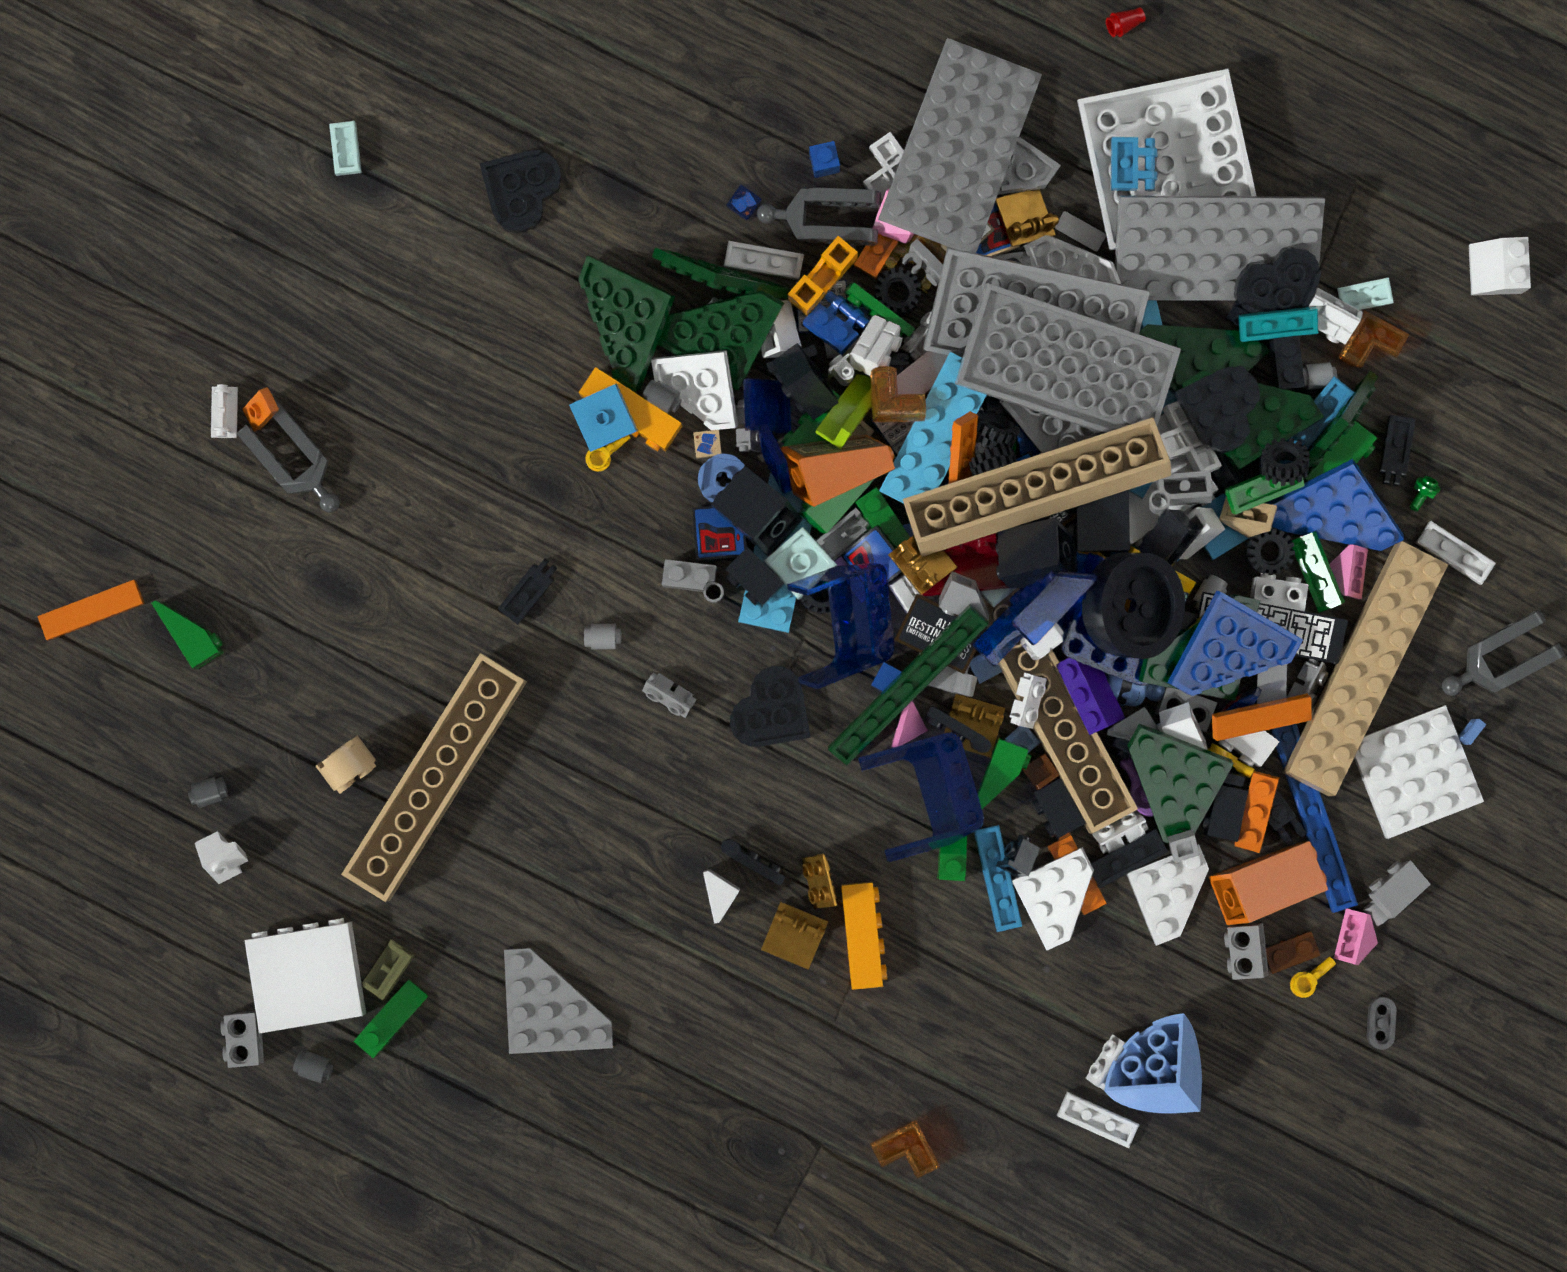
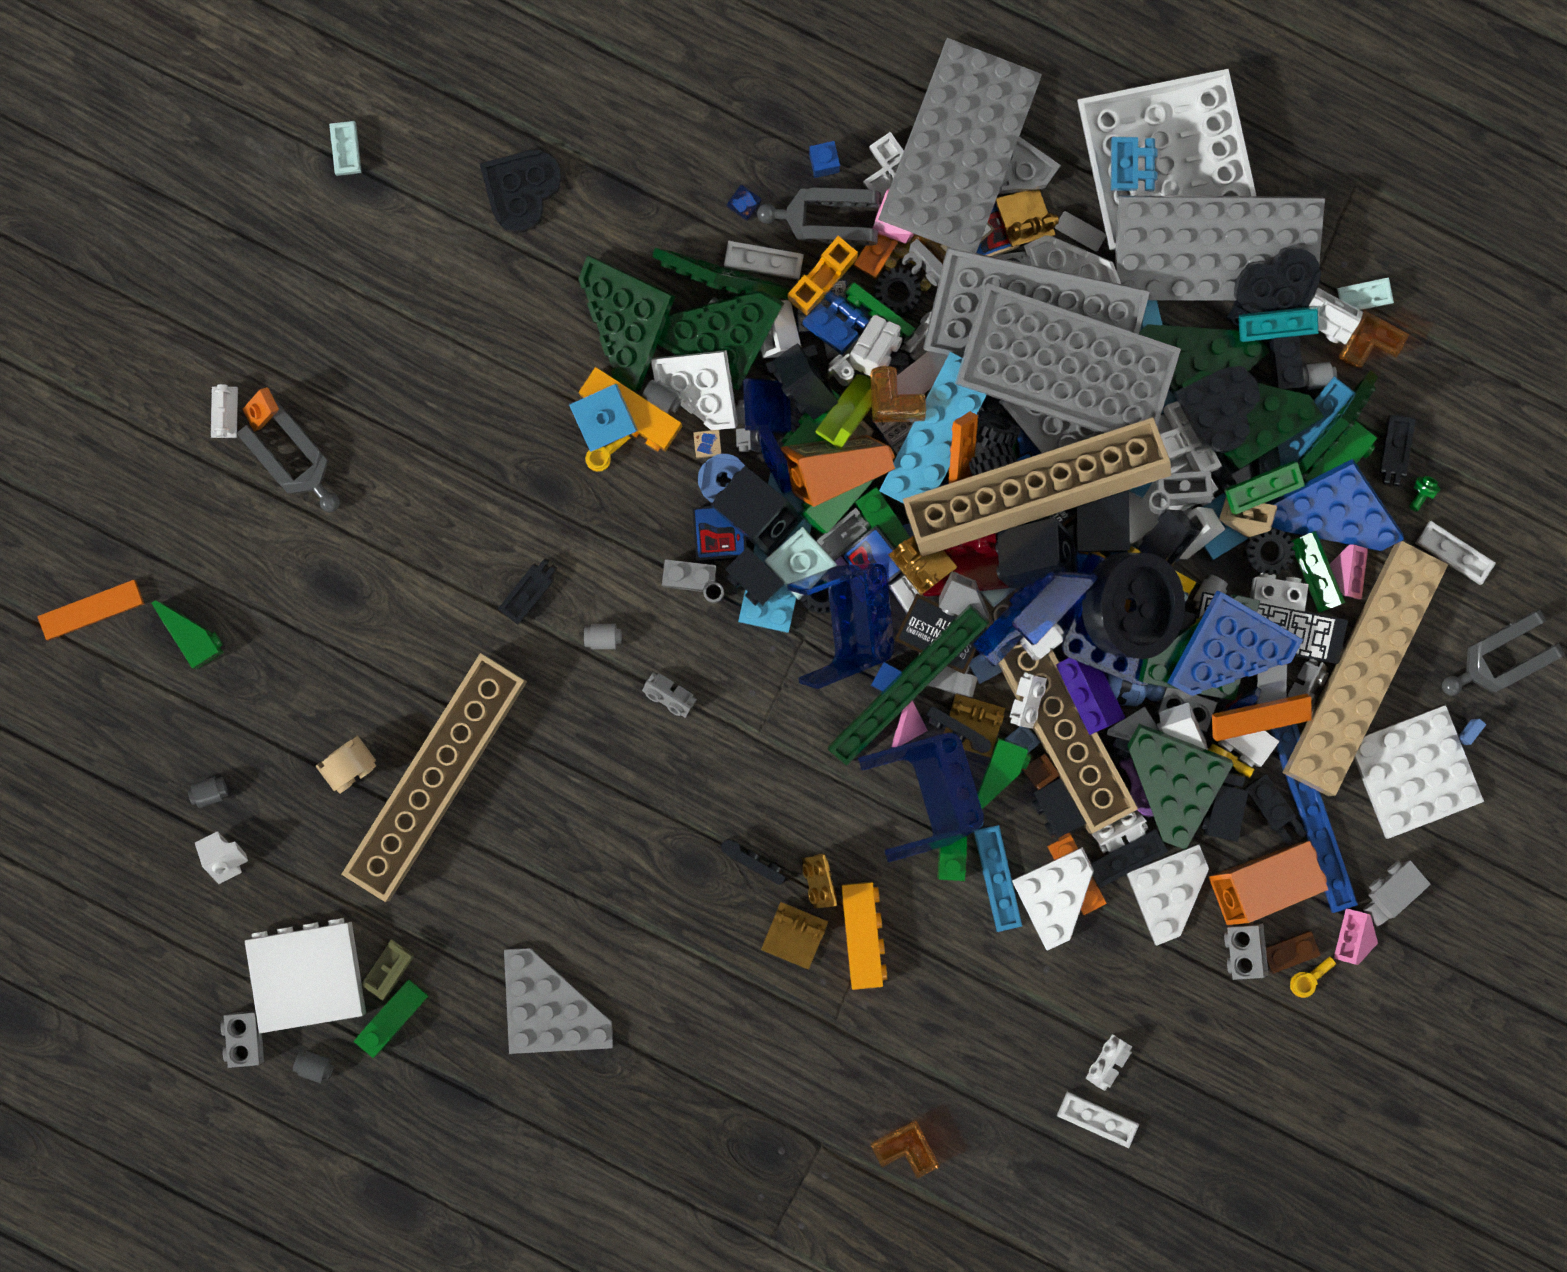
white slope [703,869,740,924] -> none
black plate [730,666,811,747] -> none
black brick [996,835,1040,877] -> none
light blue brick [1105,1013,1202,1113] -> none
red cone [1106,7,1146,37] -> none
light grey tile [1167,830,1200,863] -> none
orange plate [1234,771,1279,853] -> none
black tyre [1261,438,1309,486] -> none
flat silver plate [1367,996,1396,1050] -> none
white slope [1469,237,1531,295] -> none

